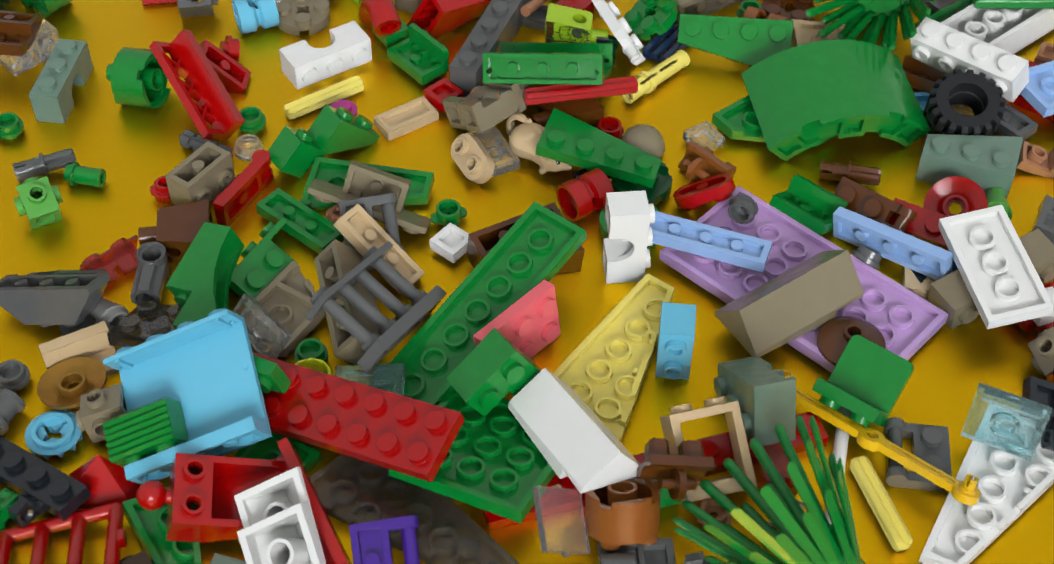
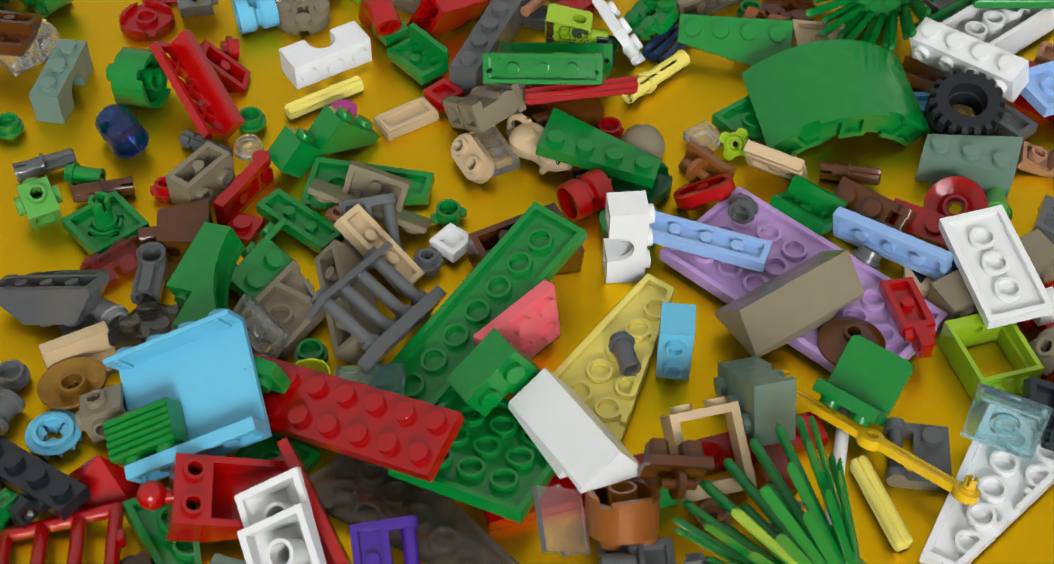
none -> green plate [61,190,150,262]
none -> reddish brown axle [71,176,135,203]
none -> clear blue wheel [95,104,149,159]
none -> red tile [119,0,175,42]
none -> red plate [226,211,265,247]
none -> dark grey plate [412,248,443,277]
none -> dark grey pin [608,331,642,376]
none -> lime plate [719,128,749,160]
none -> tan plate [743,140,808,181]
none -> red hinge [878,277,936,359]
none -> lime window [938,314,1044,404]

